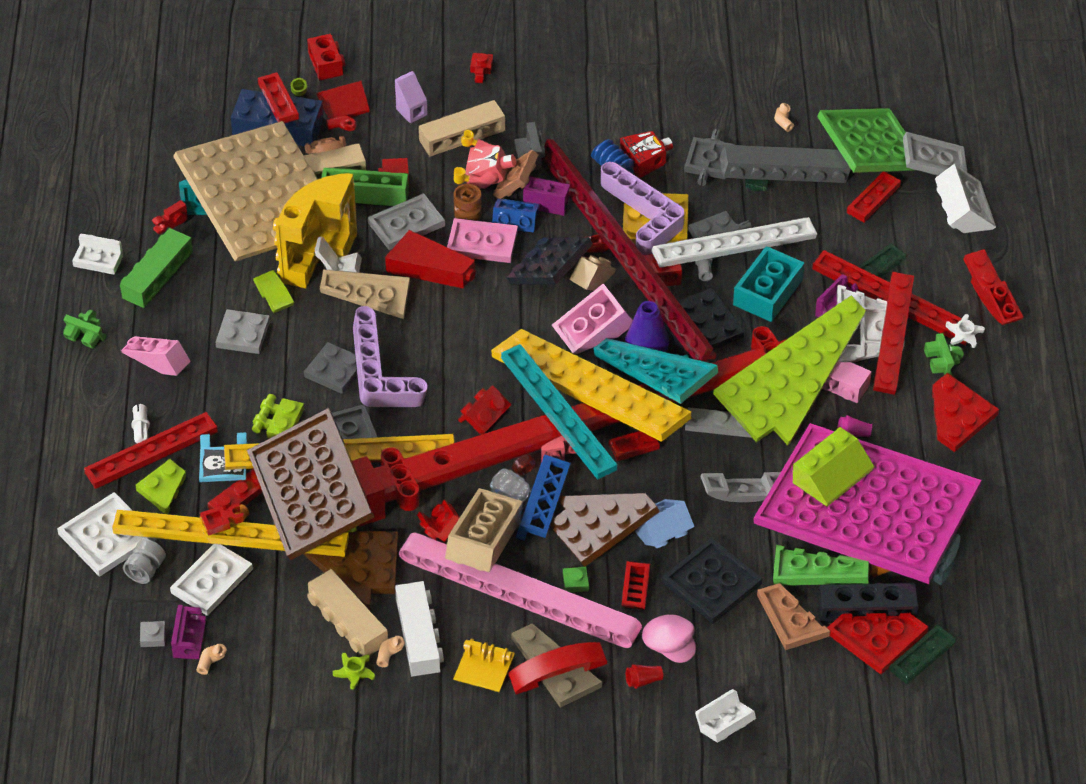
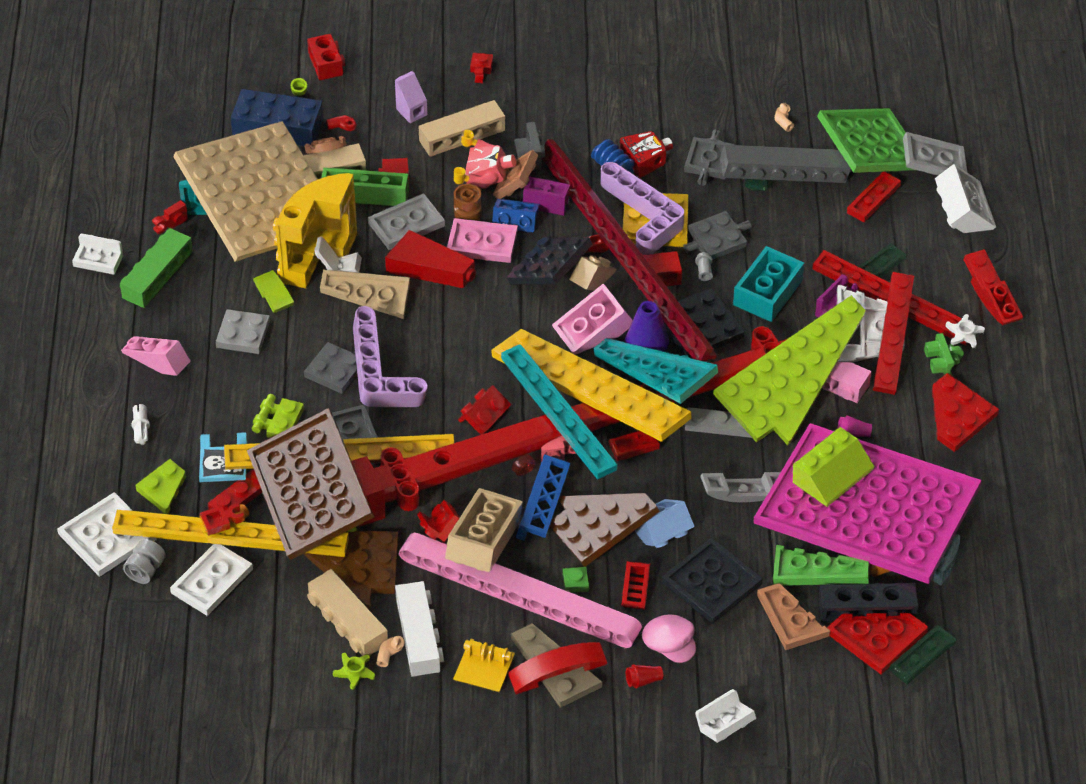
bright green hips [63,309,107,349] -> none
red plate [84,412,218,489] -> none
light grey plate [140,621,165,647] -> none
magenta hinge [171,605,206,659] -> none
light nougat arm [196,644,227,675] -> none
red plate [258,73,299,123] -> none
red slope [317,81,370,119] -> none
clear gear [490,469,531,501] -> none
white tile [652,217,817,268] -> none

